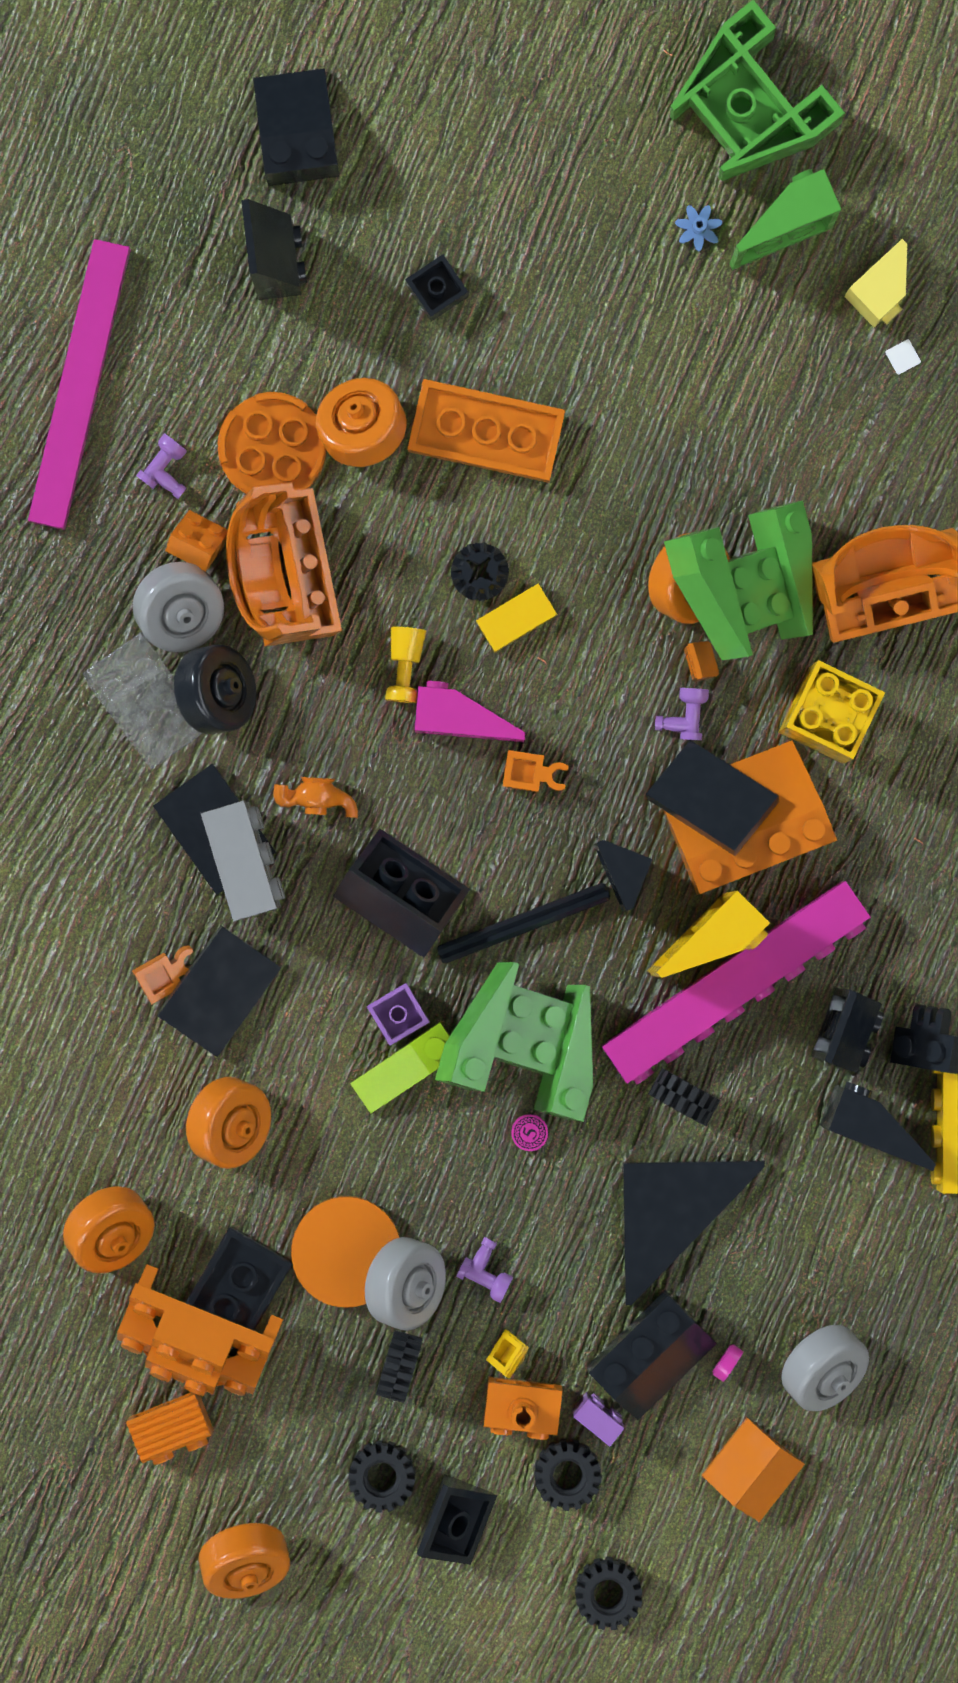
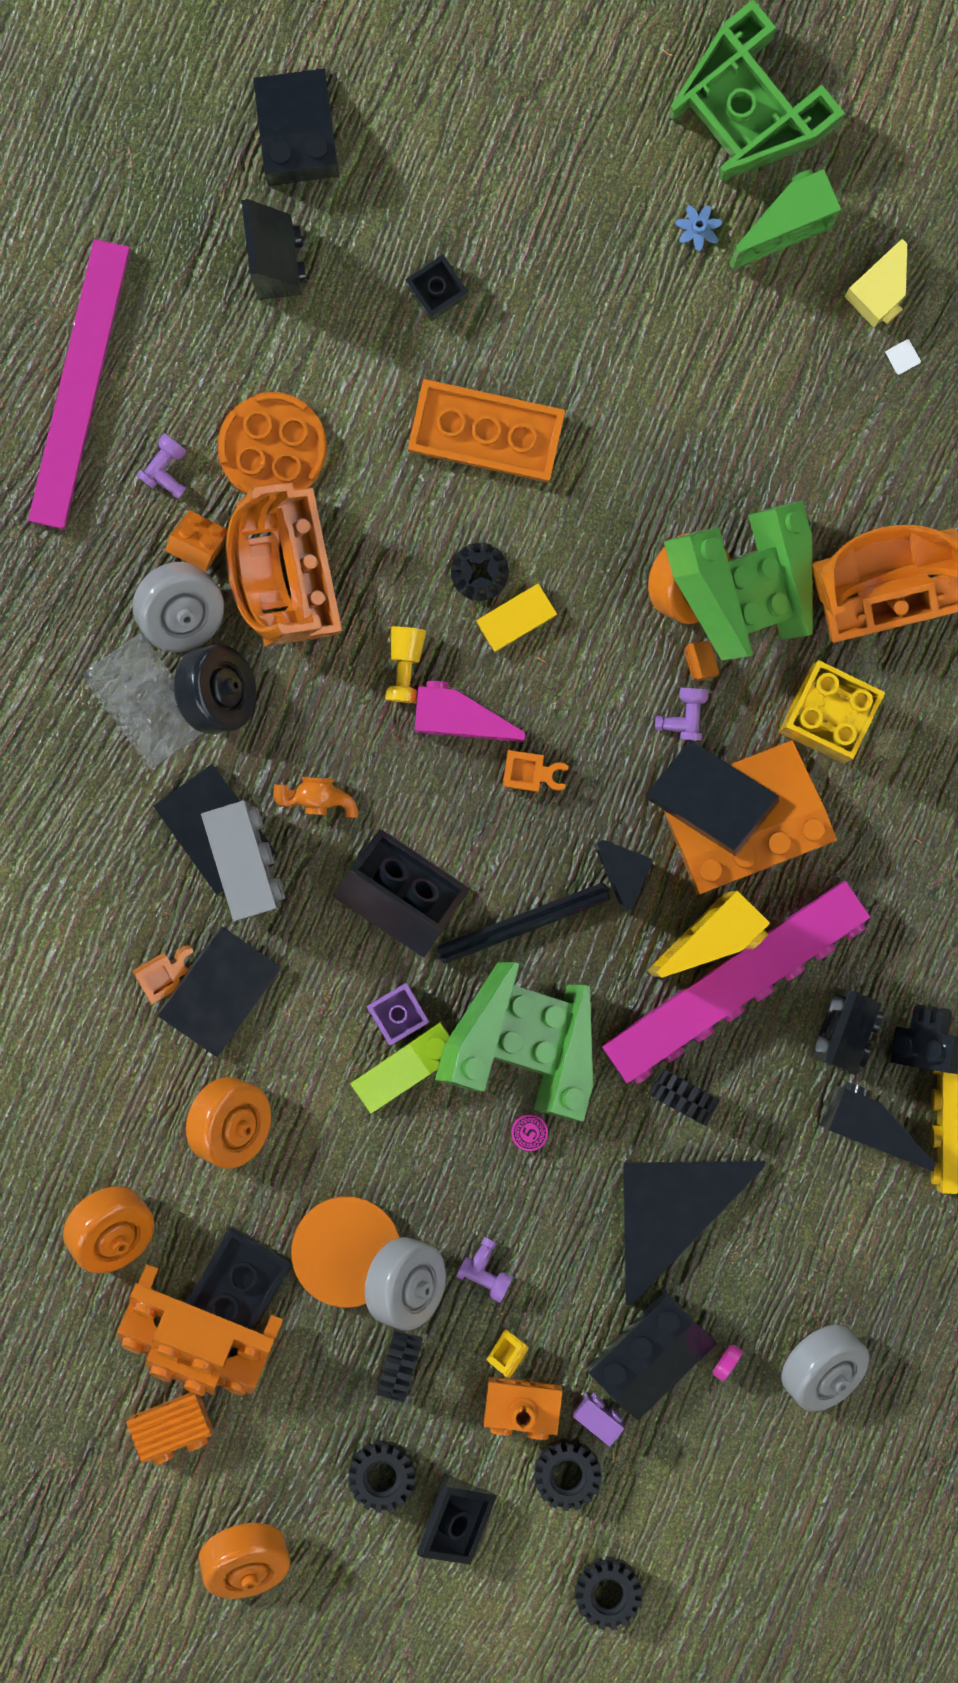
orange wheel [316,378,407,467] -> none
orange slope [701,1417,805,1522] -> none

